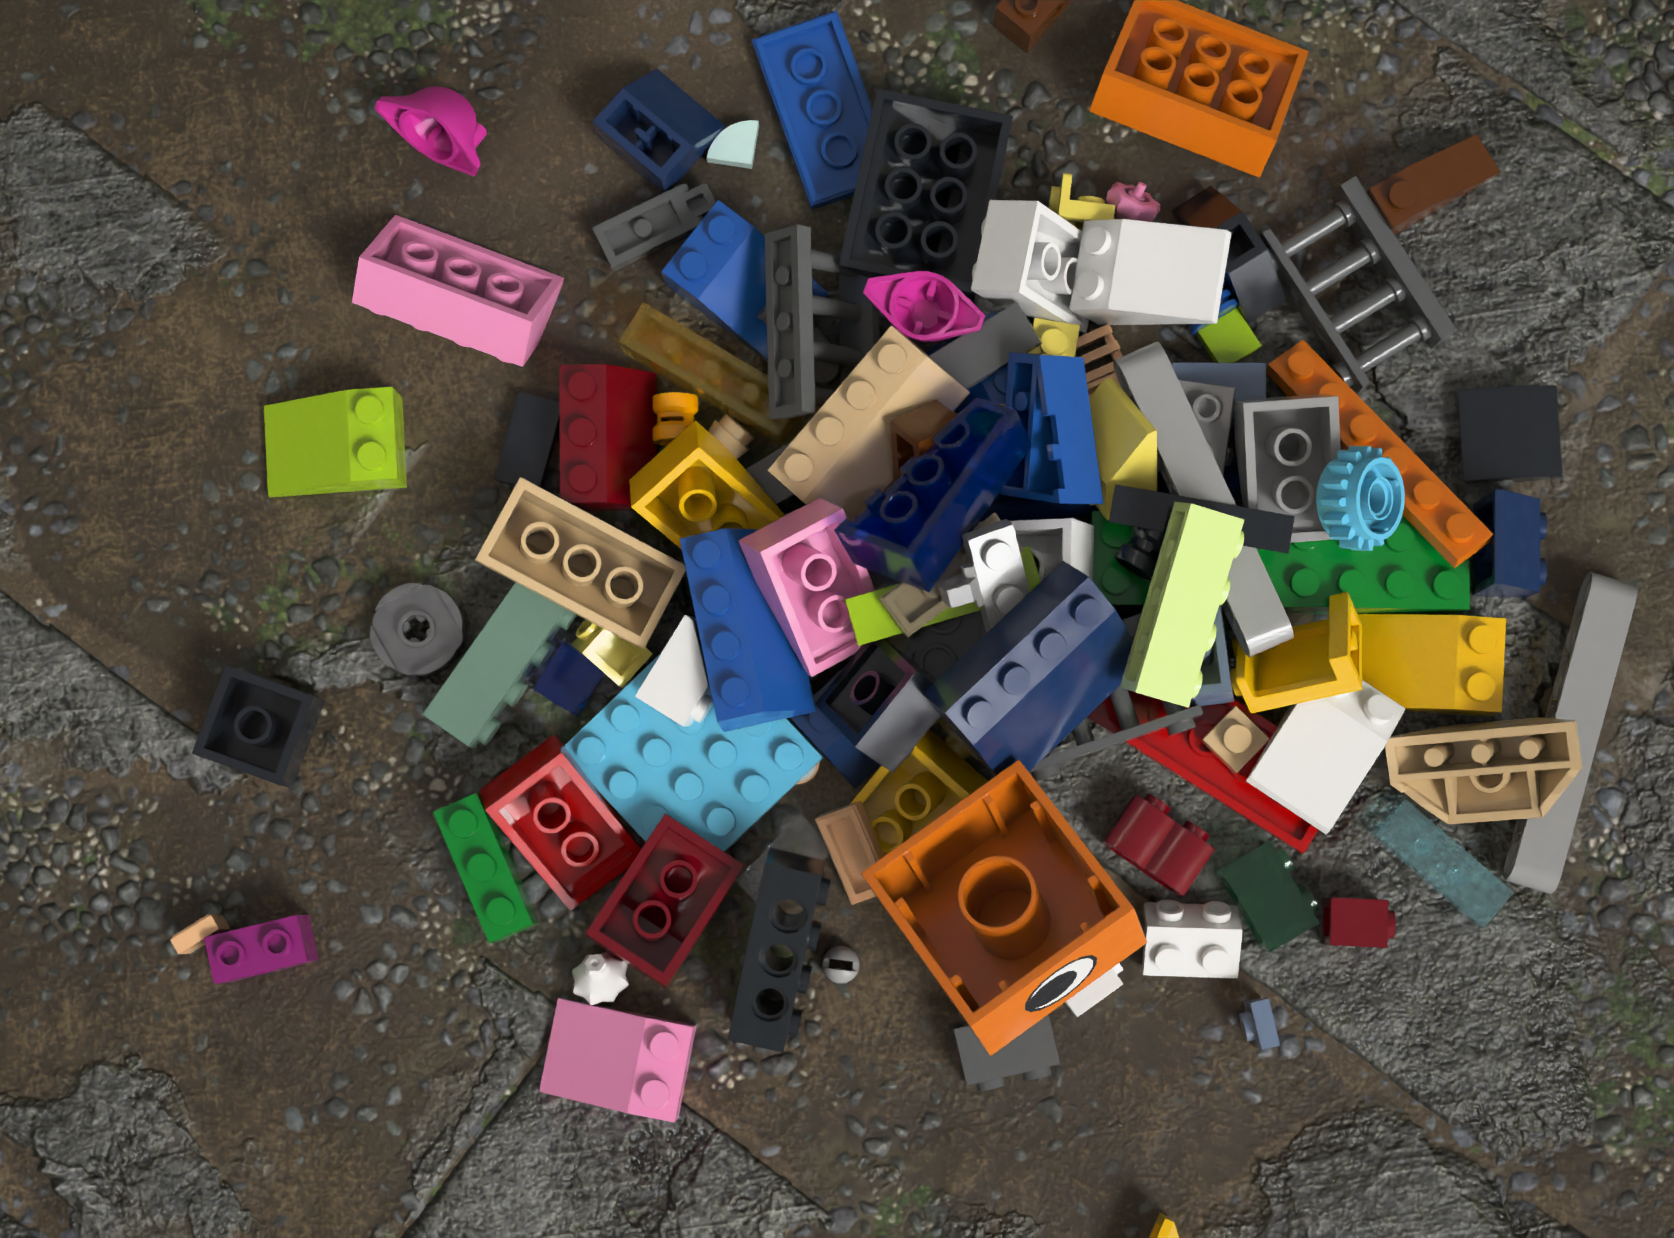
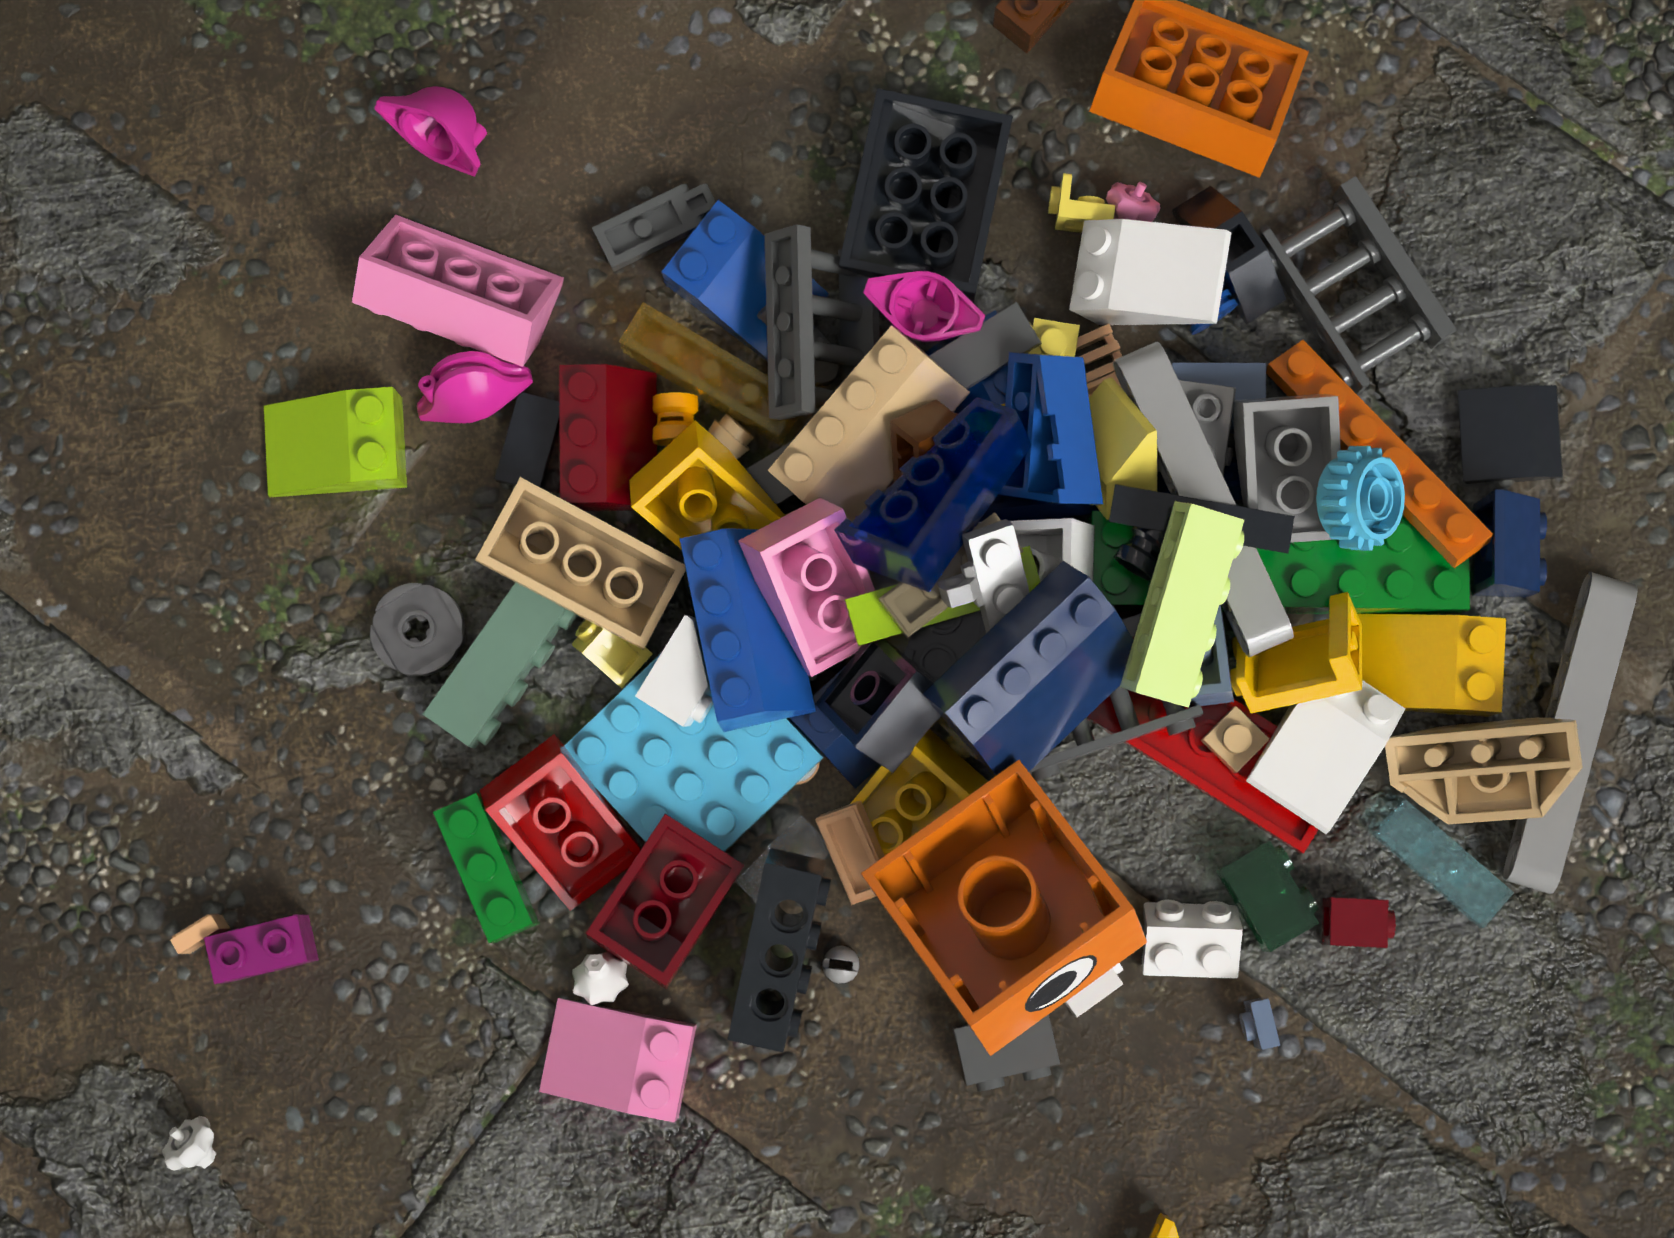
black brick [192,665,325,788] -> none
clear blue panel [533,642,605,717] -> none
dark blue slope [592,69,725,193] -> none
light aqua tile [707,120,759,169] -> none
blue tile [751,10,873,210] -> none
white slope [971,200,1089,334] -> none
dark red brick [1101,794,1215,897] -> none
lime tile [1196,308,1262,363] -> none
reddish brown slope [1367,134,1501,235] -> none
none -> white piece [162,1116,216,1171]
none -> dark pink hat [417,351,533,423]

